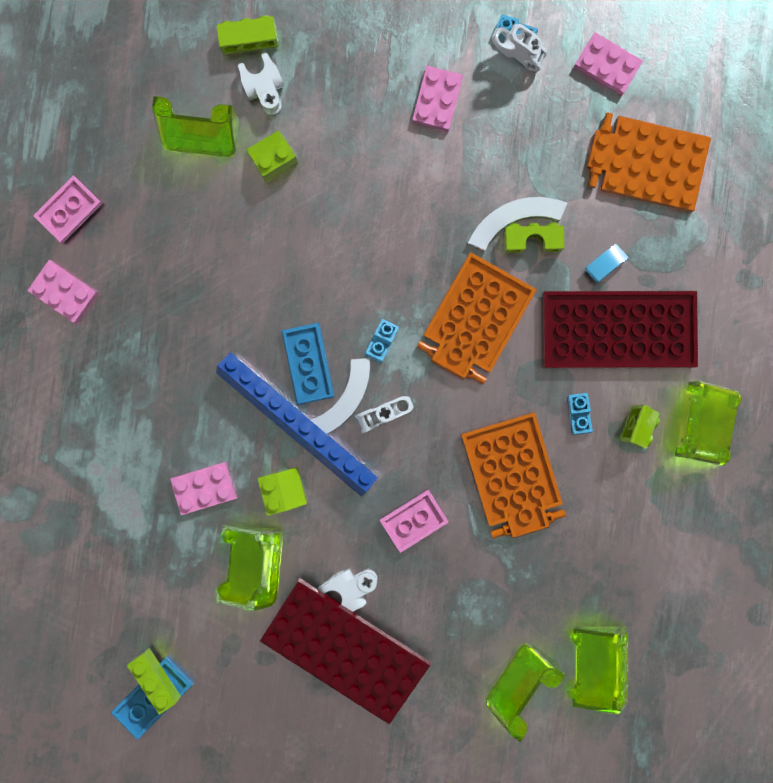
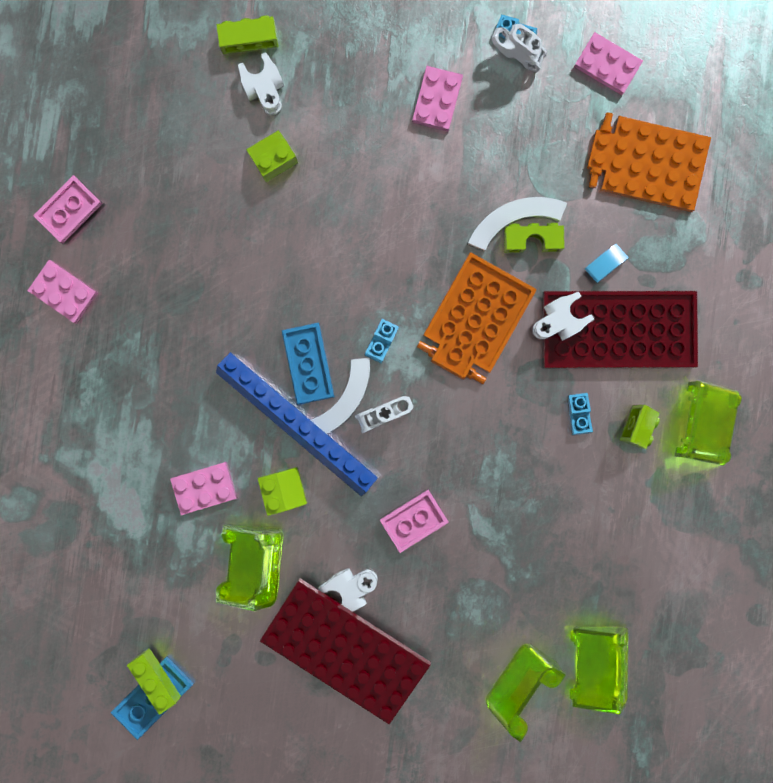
clear neon green windscreen [152,96,240,157] -> none
orange plate [461,412,566,539] -> none
none -> white piece [532,291,594,341]

